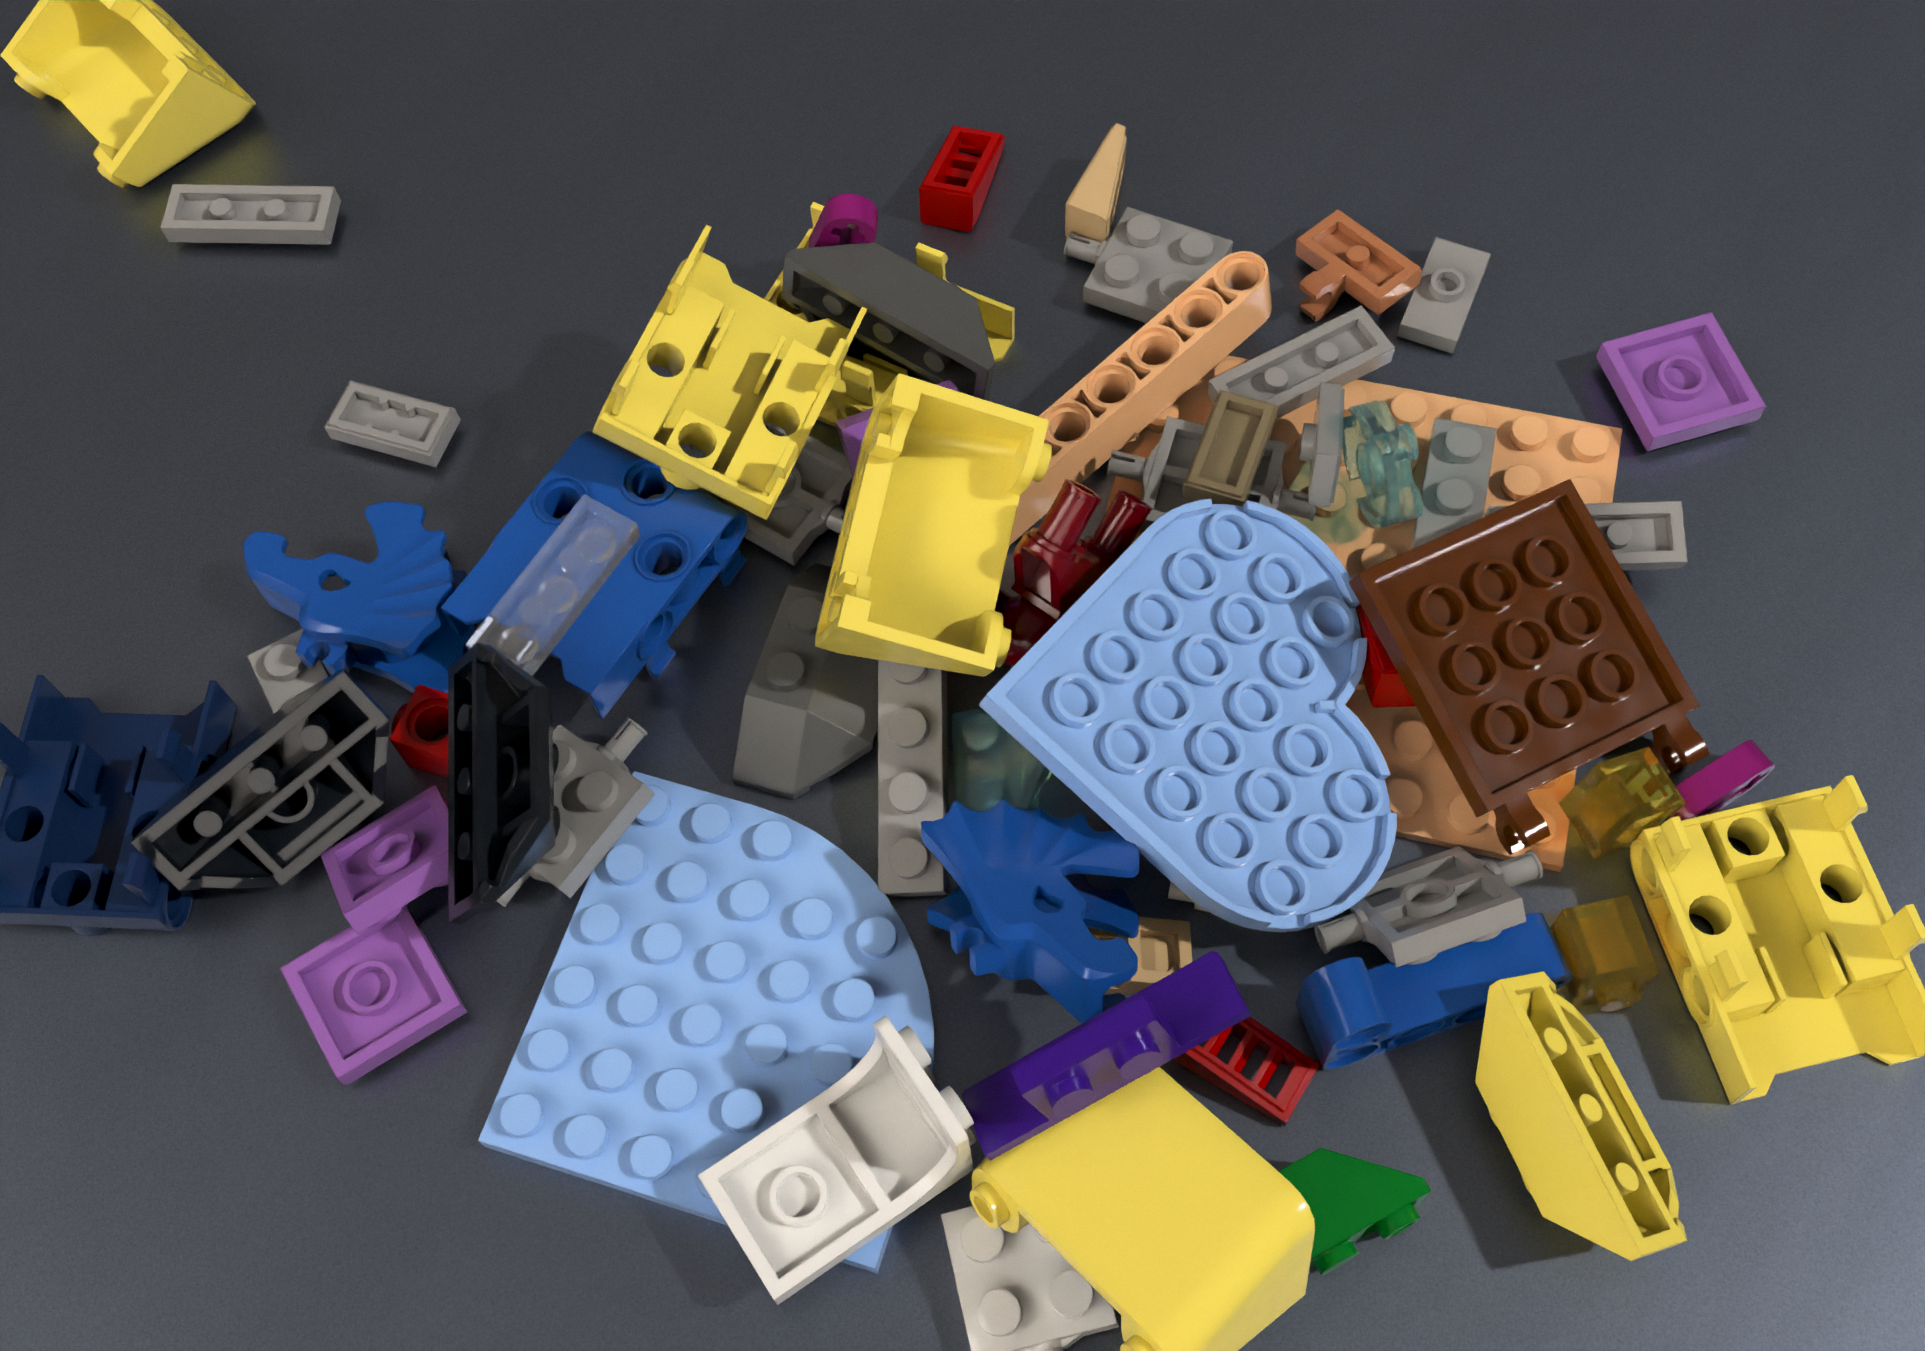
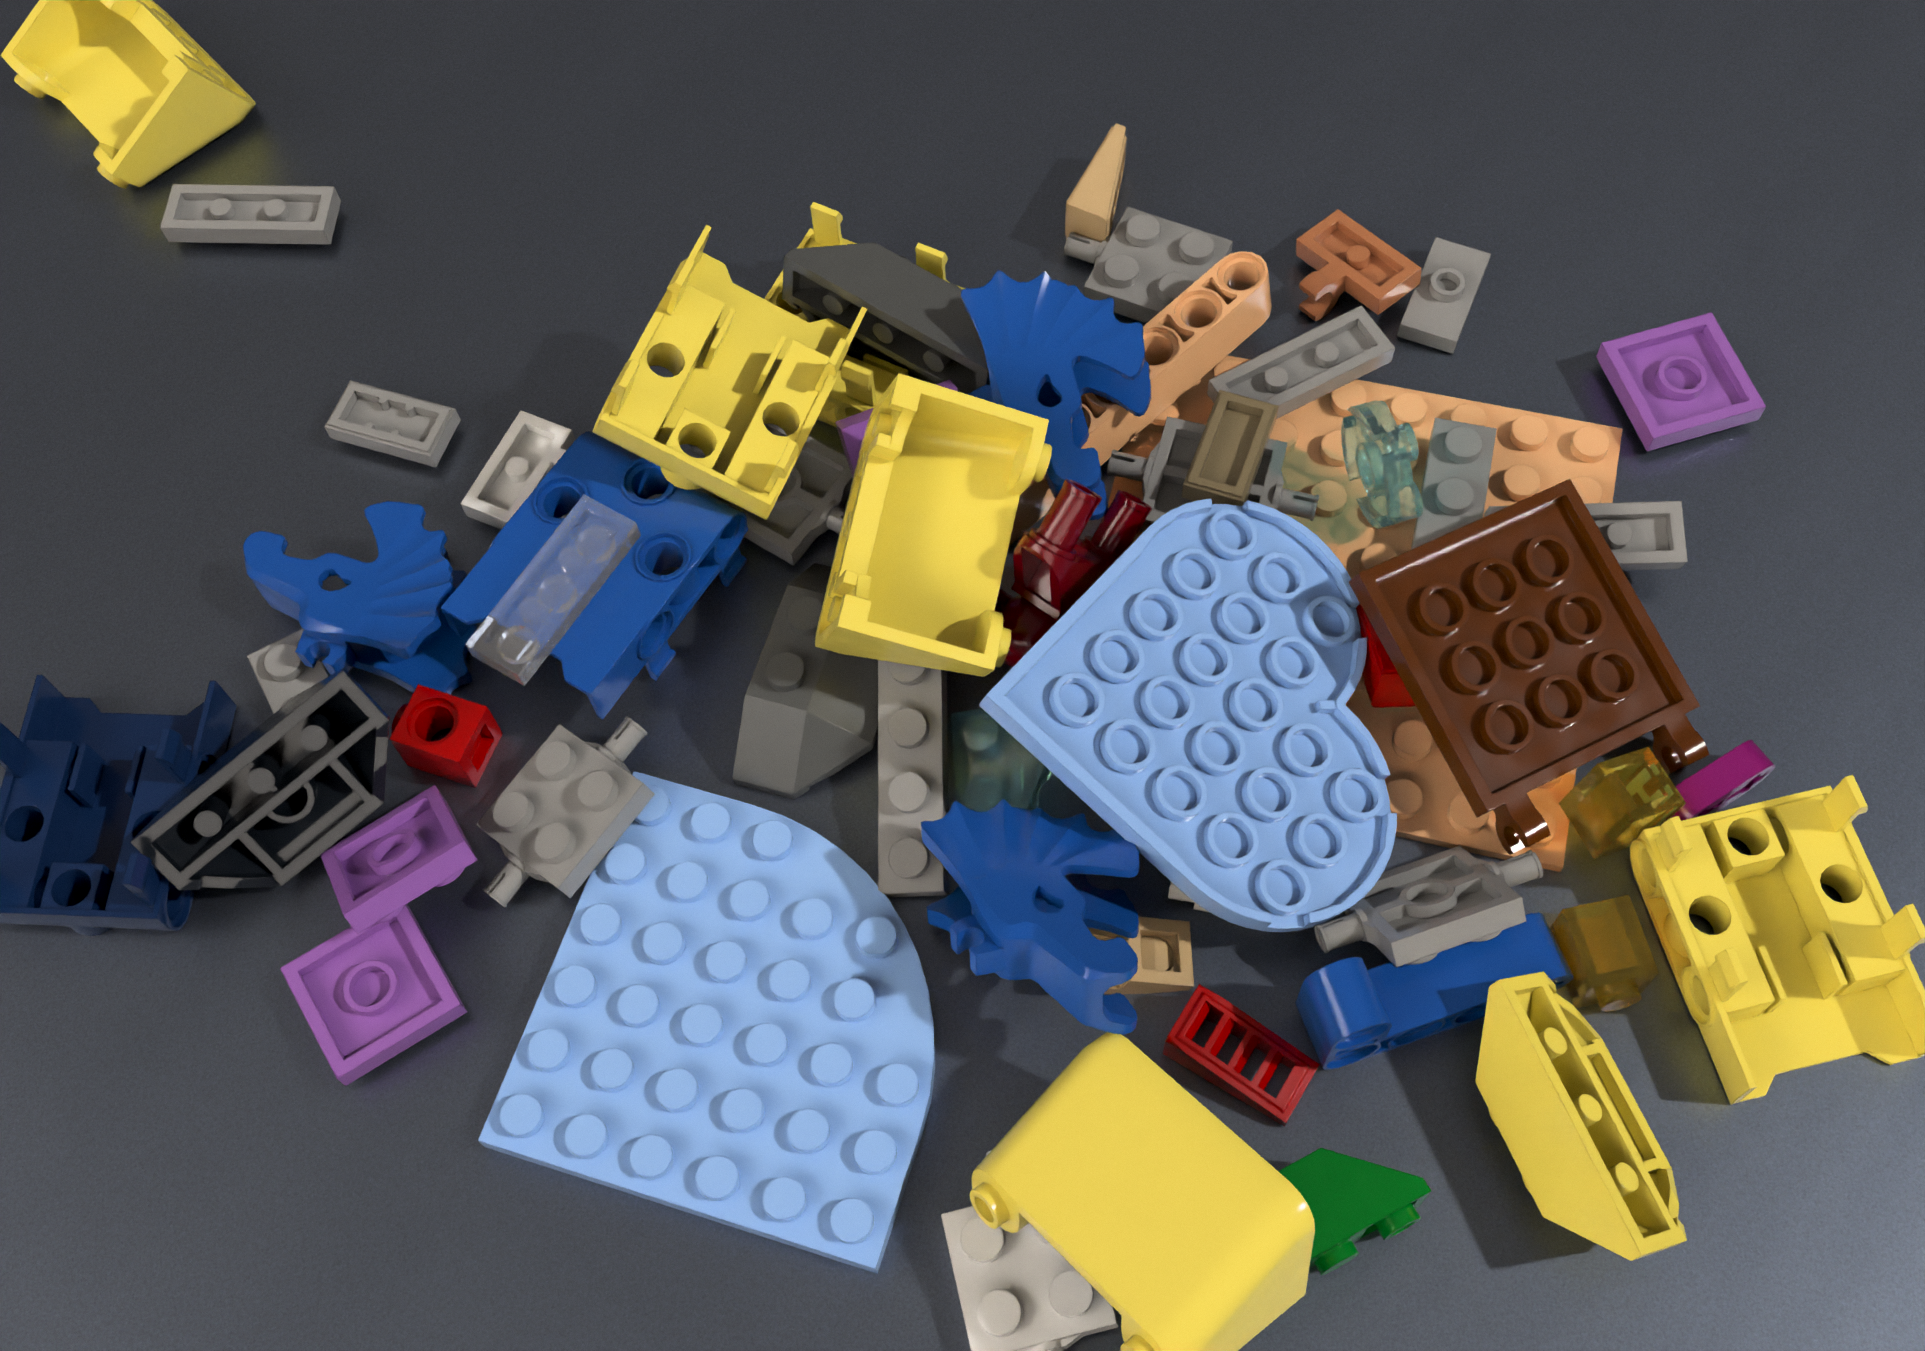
black wedge [448,643,560,924] -> none
white bracket [698,1016,976,1305] -> none
magenta beam [808,193,878,248] -> none
red slope [919,126,1005,232] -> none
dark purple bracket [962,951,1252,1160] -> none
light grey plate [1299,382,1345,507] -> none
none -> white plate [460,411,576,529]
none -> blue animal [961,270,1151,521]

